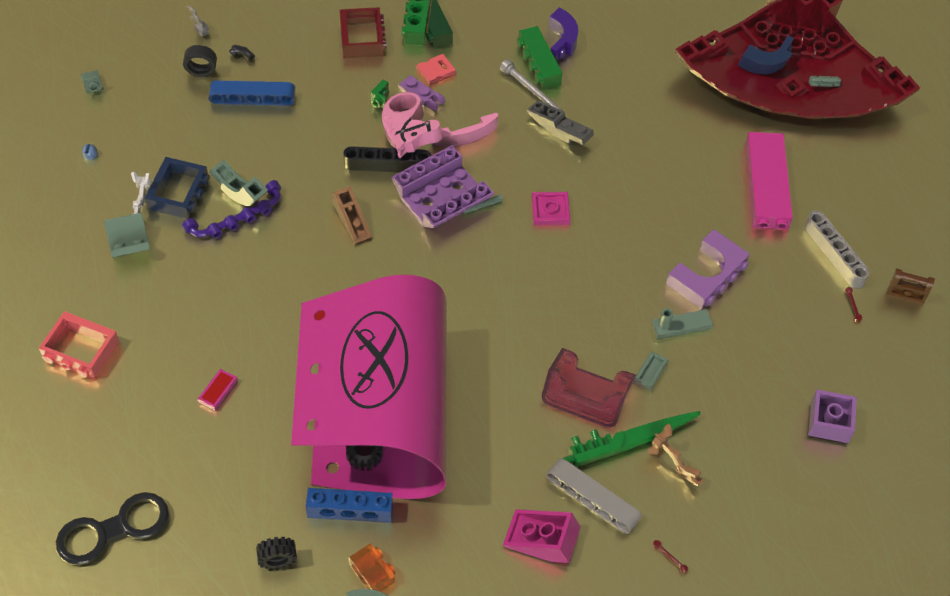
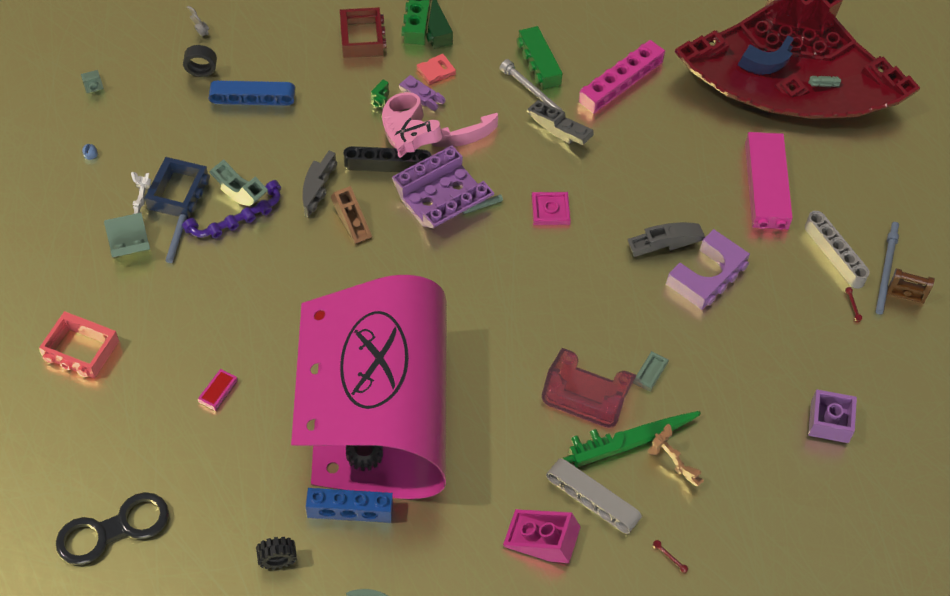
black arm [229,44,255,61] -> none
clear orange brick [349,543,396,592] -> none
dark purple arch [548,7,578,61] -> none
sand green piece [651,308,713,340] -> none
none -> sand blue bar [165,214,187,263]
none -> dark grey slope [303,150,337,218]
none -> dark pink brick [579,40,665,114]
none -> dark grey slope [628,222,705,257]
none -> sand blue bar [876,222,899,315]

